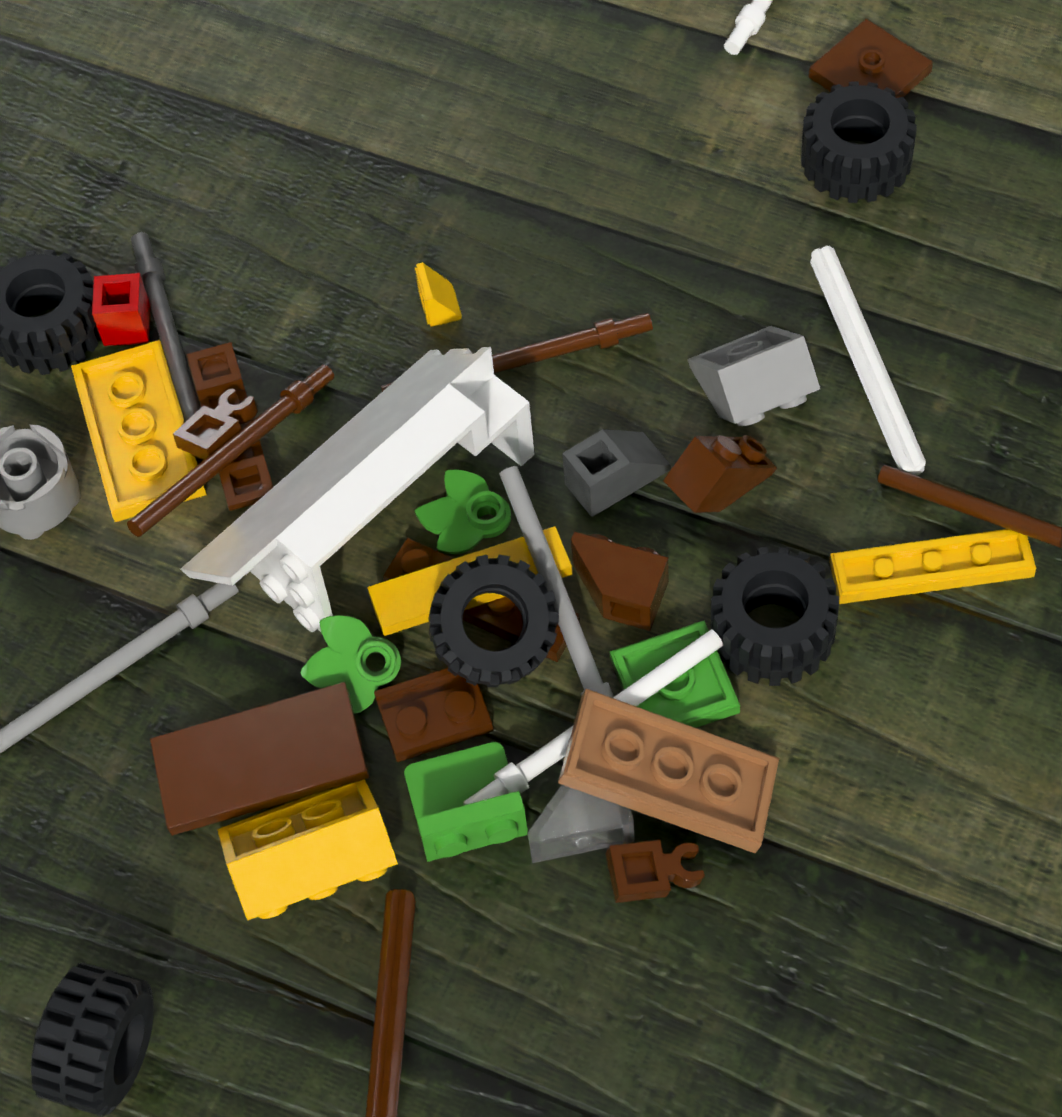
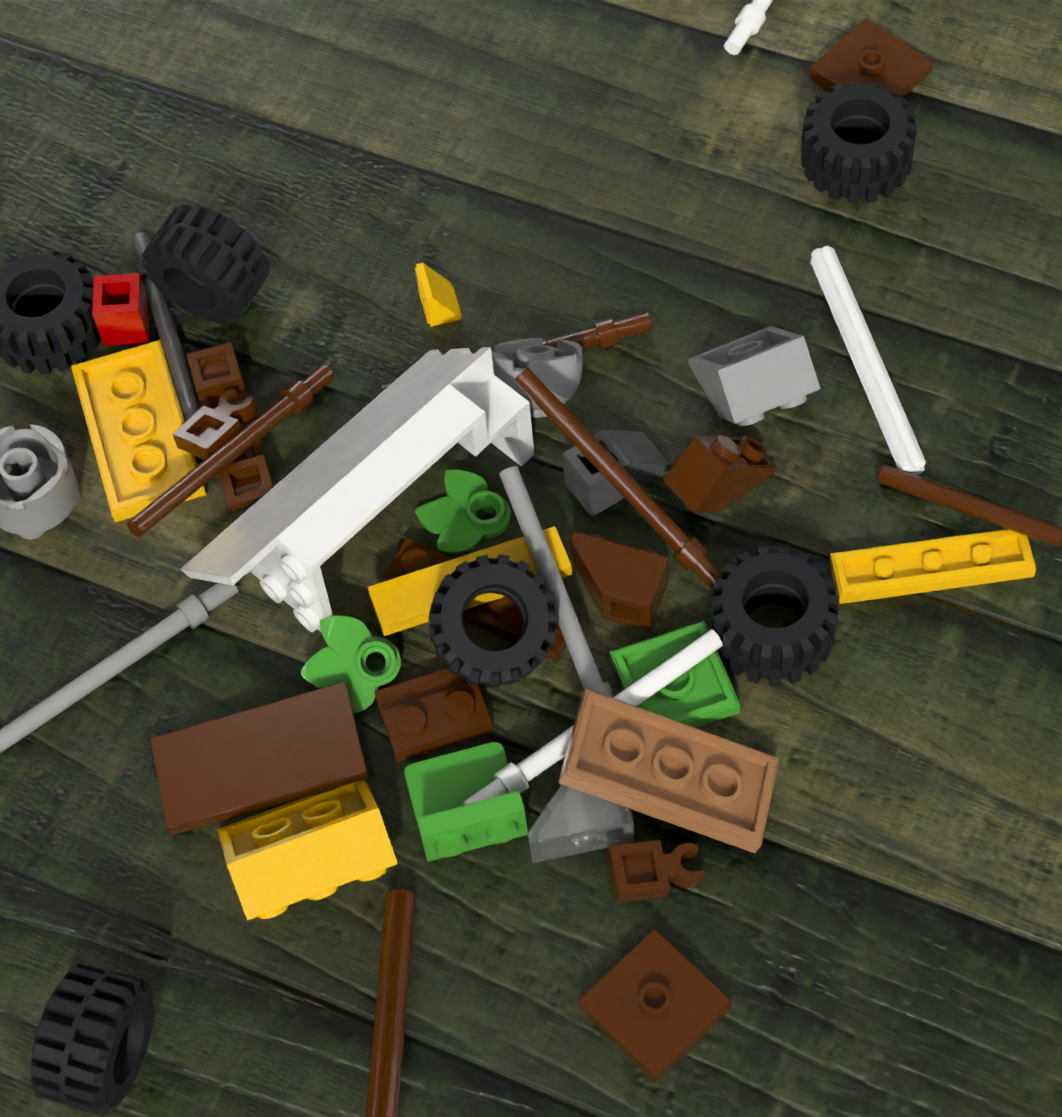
none -> black tyre [142,204,270,324]
none -> light grey cylinder [491,338,583,418]
none -> reddish brown bar [513,367,722,591]
none -> reddish brown plate [578,929,732,1083]

